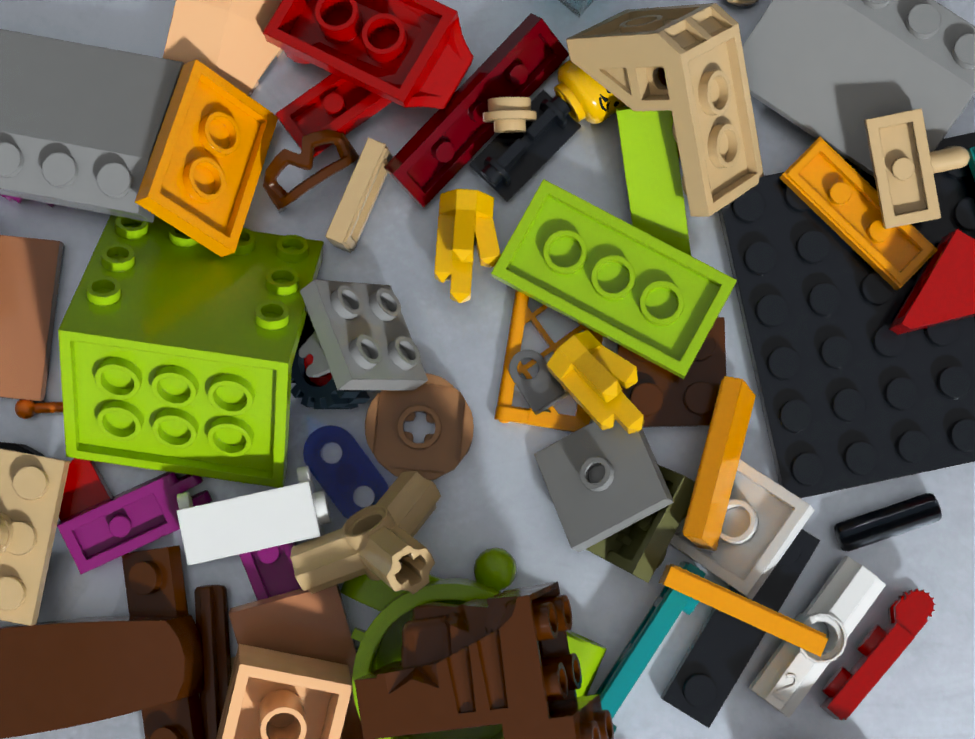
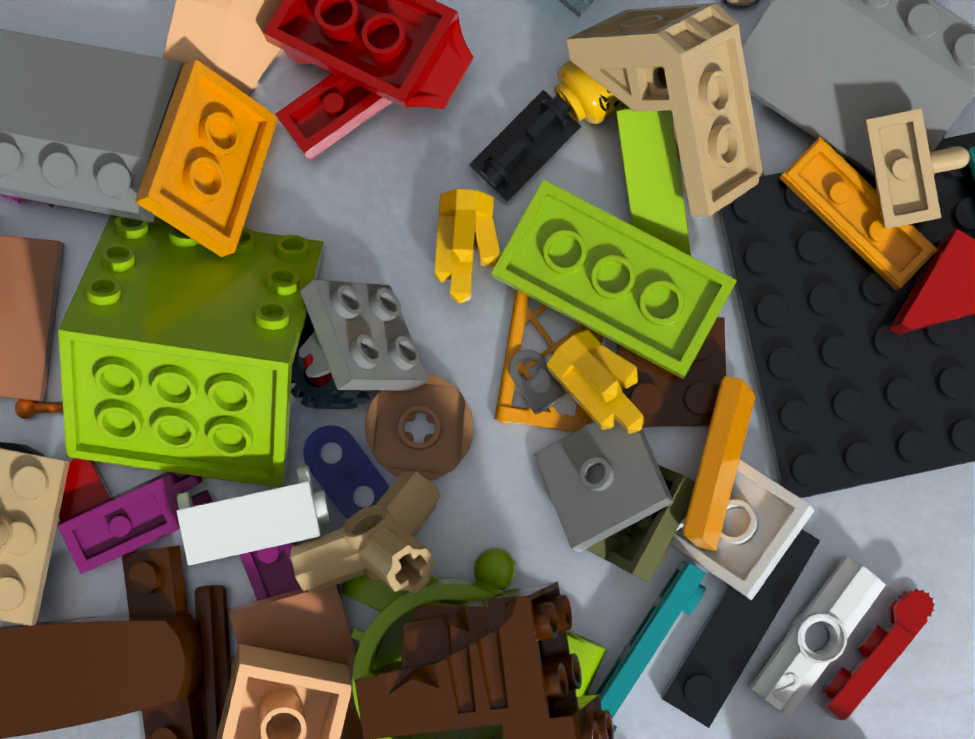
reddish brown helmet [263,129,359,213] -> none
tan tile [325,137,393,253] -> none
dark red plate [383,13,569,208] -> none
tan plate [482,97,537,133] -> none
light orange tile [658,564,828,657] -> none
black axle [834,493,942,551] -> none

